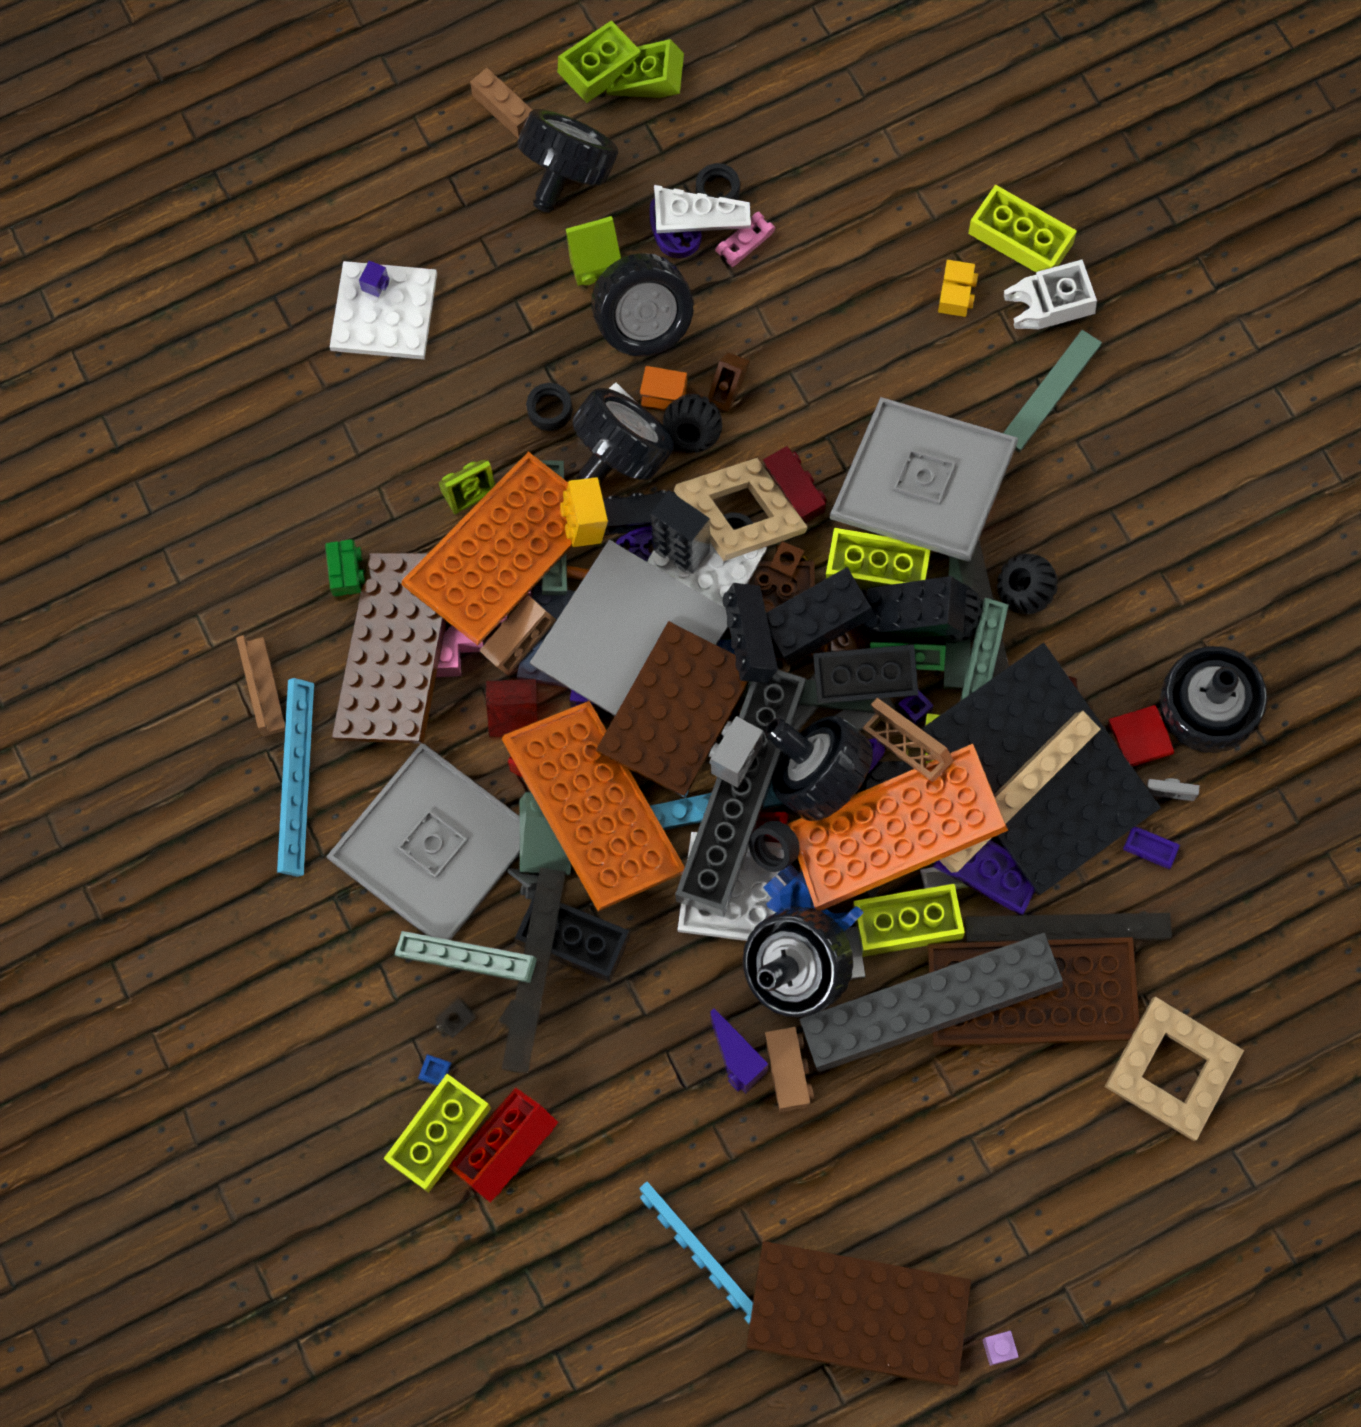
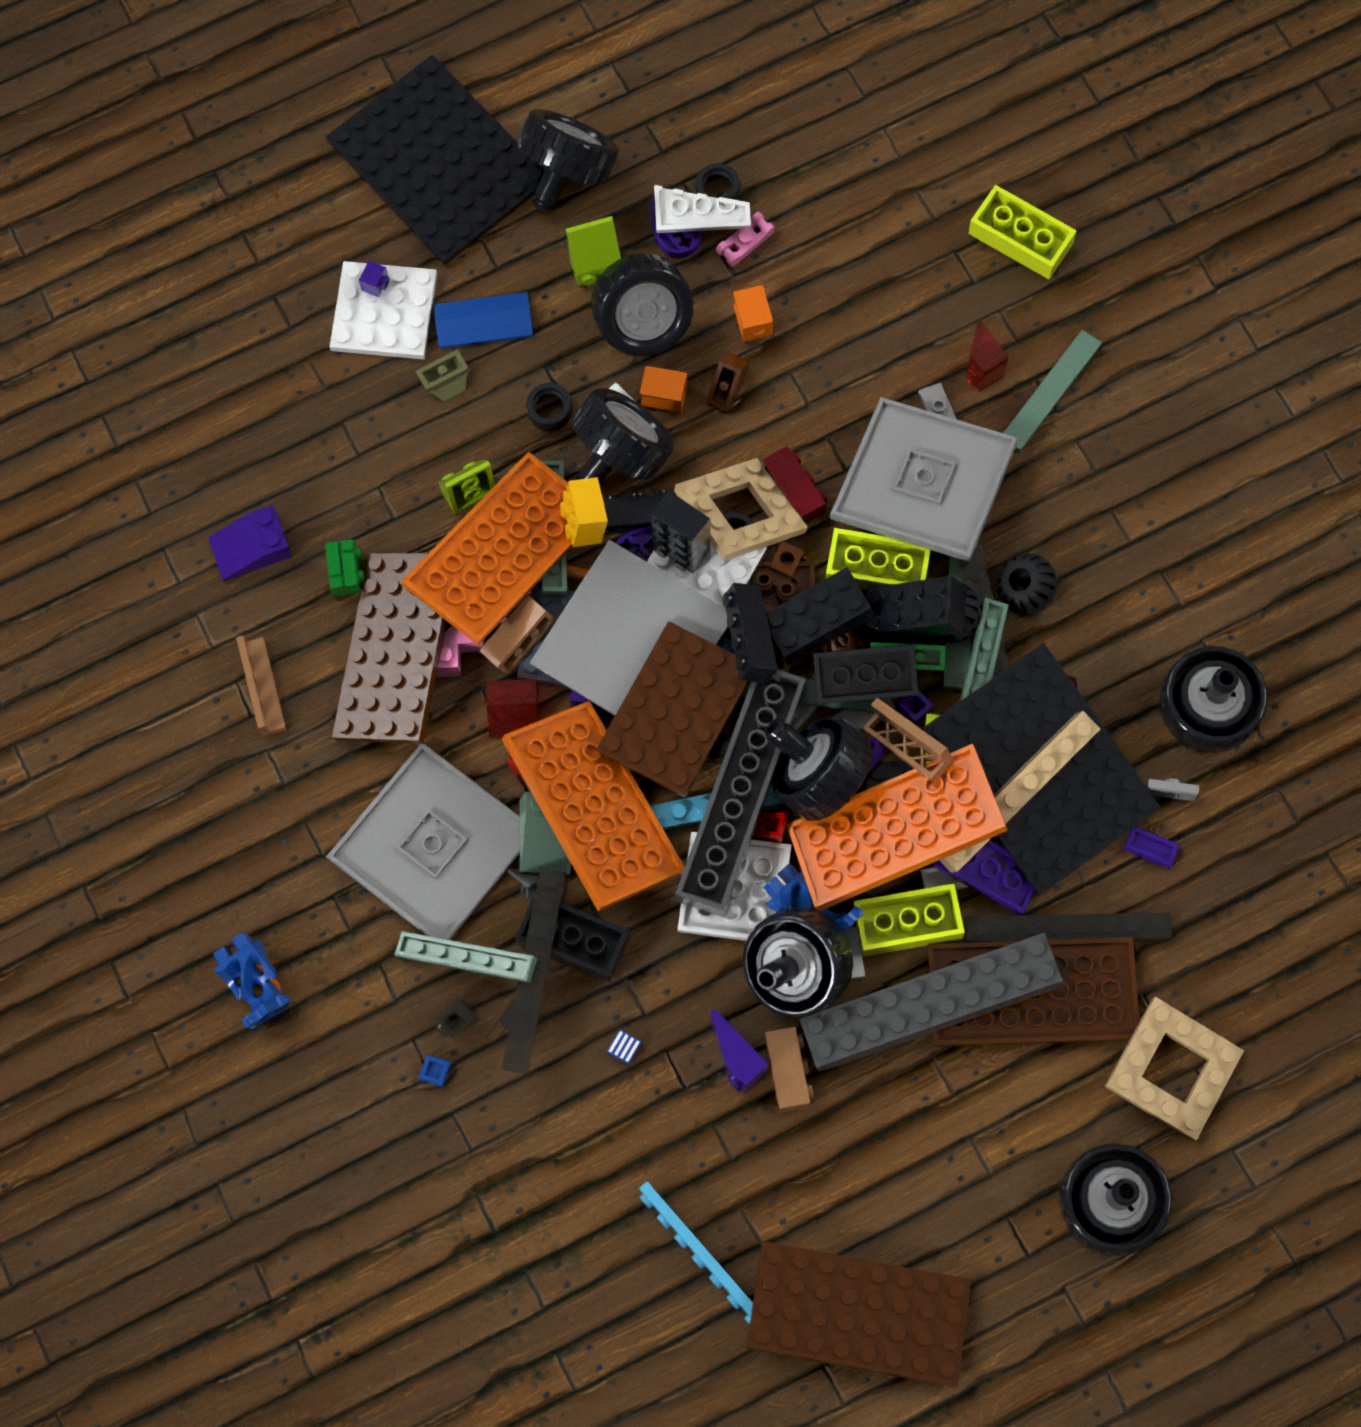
medium azure plate [277,678,314,877] -> none
neon yellow brick [384,1074,491,1193] -> none
red slope [448,1087,559,1203] -> none
medium nougat brick [470,68,532,139] -> none
lime slope [557,20,641,103] -> none
lime slope [607,39,684,98] -> none
black wheel [663,394,722,453] -> none
light grey brick [709,716,763,788] -> none
black tyre [749,821,800,872] -> none
yellow piece [938,260,978,317] -> none
lavender brick [983,1331,1018,1366] -> none
white brick [1004,260,1097,329] -> none
red slope [1108,705,1174,767] -> none
none -> dark purple slope [208,504,292,581]
none -> blue hips [213,932,291,1029]
none -> black plate [326,55,545,266]
none -> olive slope [416,349,469,402]
none -> blue slope [434,292,533,349]
none -> tile [607,1029,642,1065]
none -> orange piece [733,285,773,342]
none -> light grey plate [918,382,956,419]
none -> clear red slope [966,321,1008,392]
none -> black wheel [1059,1143,1172,1256]

